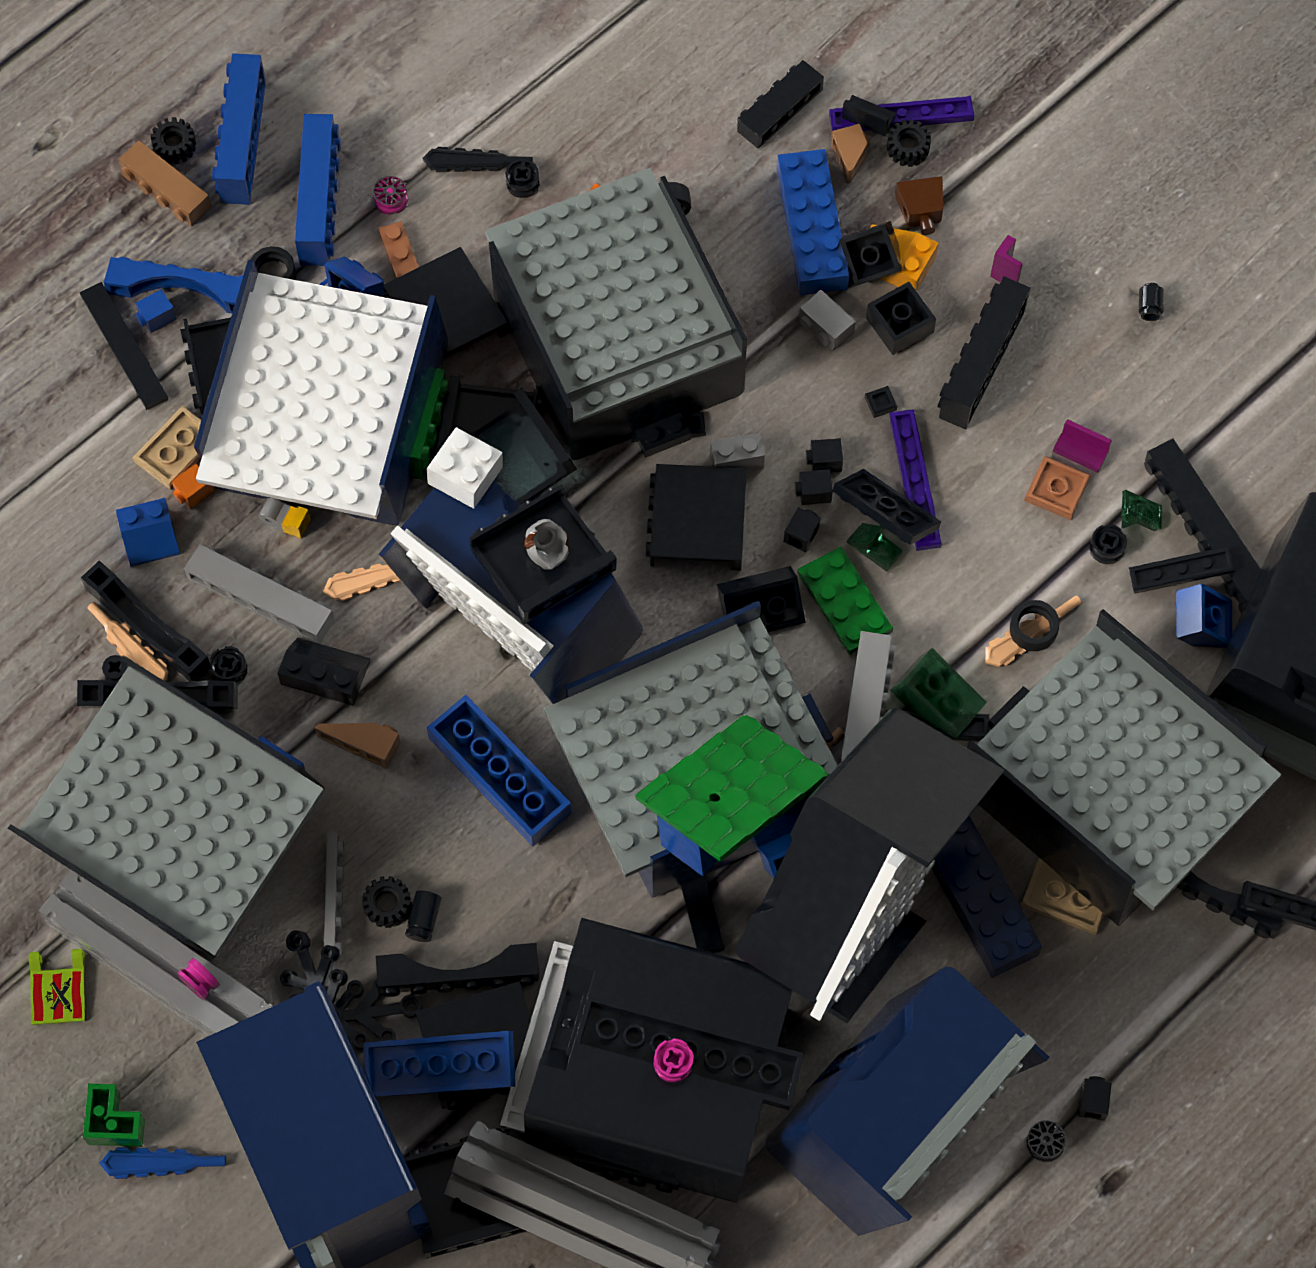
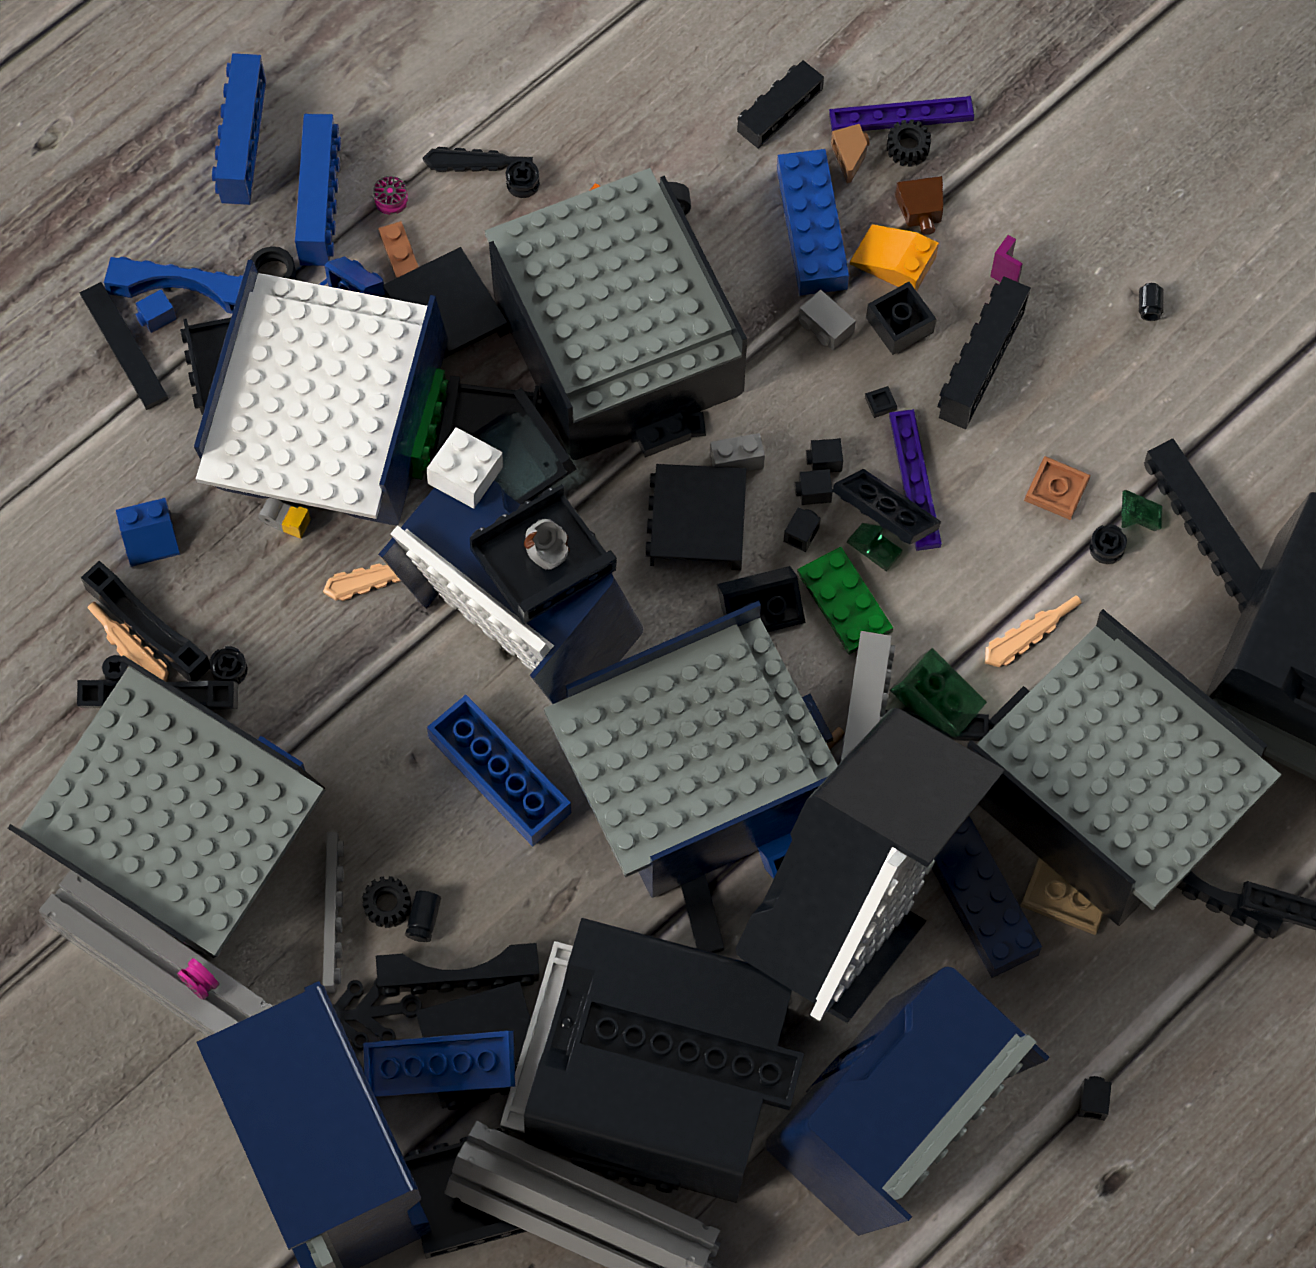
flag [29,949,86,1025] -> none
green brick [83,1083,145,1147] -> none
blue sword [100,1147,226,1179] -> none
medium nougat brick [119,140,212,226] -> none
tan tile [132,405,201,490] -> none
black tyre [151,117,196,165] -> none
orange brick [172,464,214,509] -> none
light grey brick [184,544,334,644] -> none
black slope [277,637,370,706] -> none
black plant [280,930,348,1013] -> none
medium nougat slope [315,723,401,769] -> none
green piece [635,715,829,876] -> none
dark pink wheel [653,1038,694,1083] -> none
black slope [839,221,902,286] -> none
black panel [842,95,896,136] -> none
black tyre [1010,600,1059,652] -> none
wheel [1027,1120,1066,1162] -> none
magenta panel [1053,419,1112,473] -> none
black tile [1129,546,1235,594] -> none
blue slope [1175,583,1232,648] -> none

